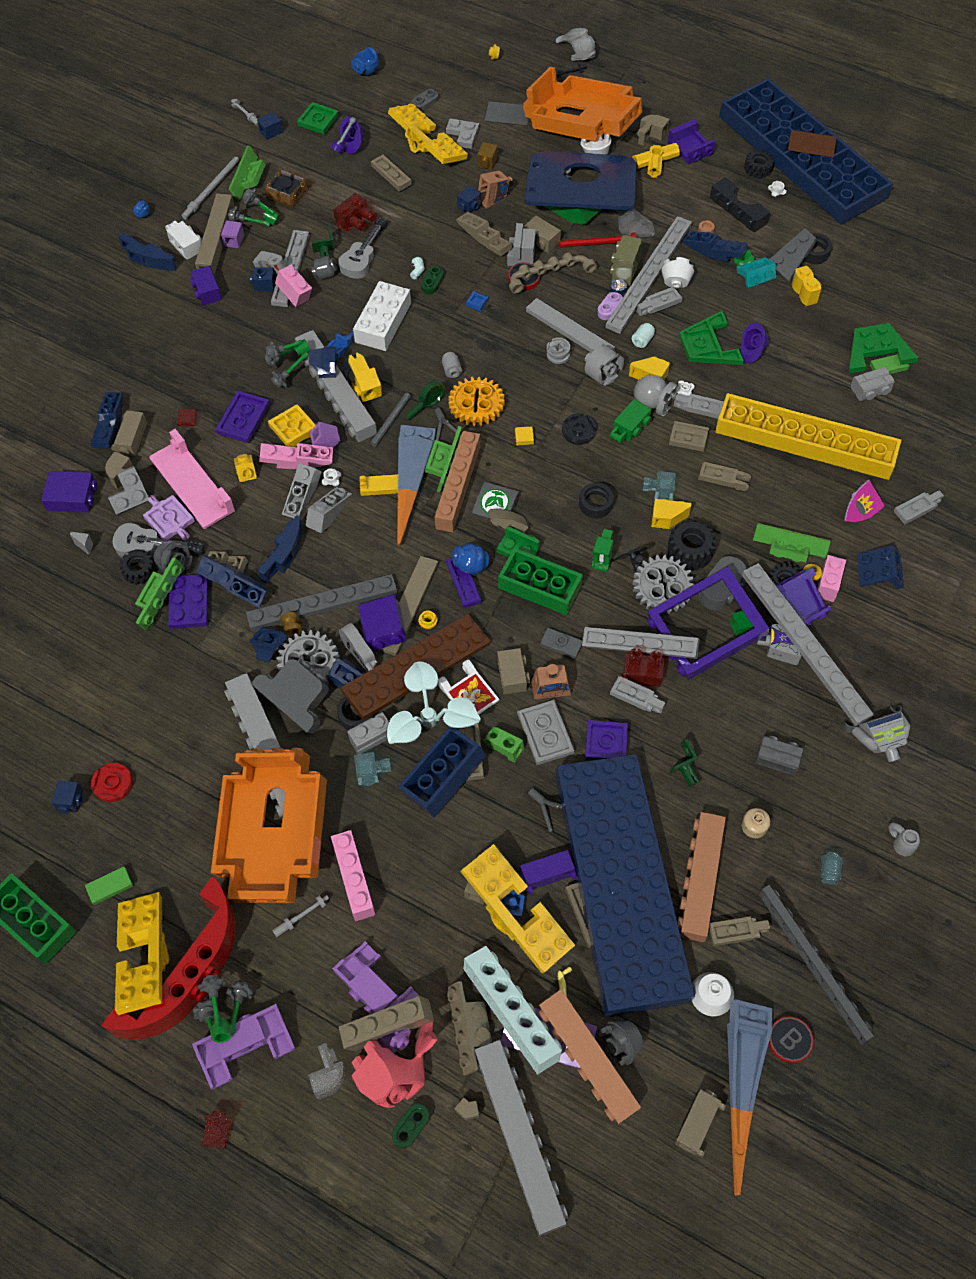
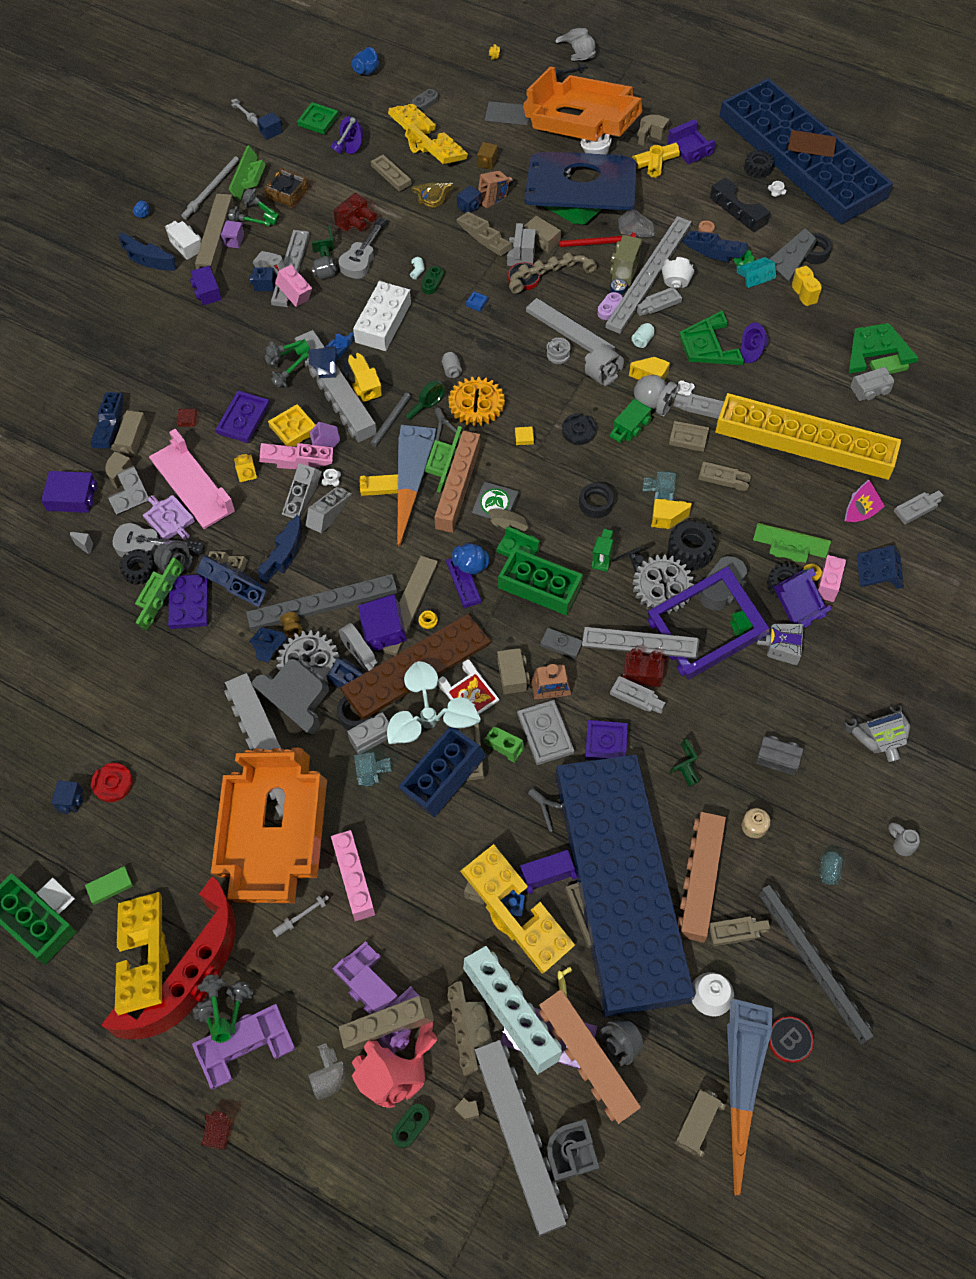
light grey plate [446,119,479,149] -> none
light grey plate [742,563,874,726] -> none
none -> white bracket [37,878,75,914]
none -> clear yellow hat [412,183,453,208]
none -> dark grey brick [547,1119,599,1182]

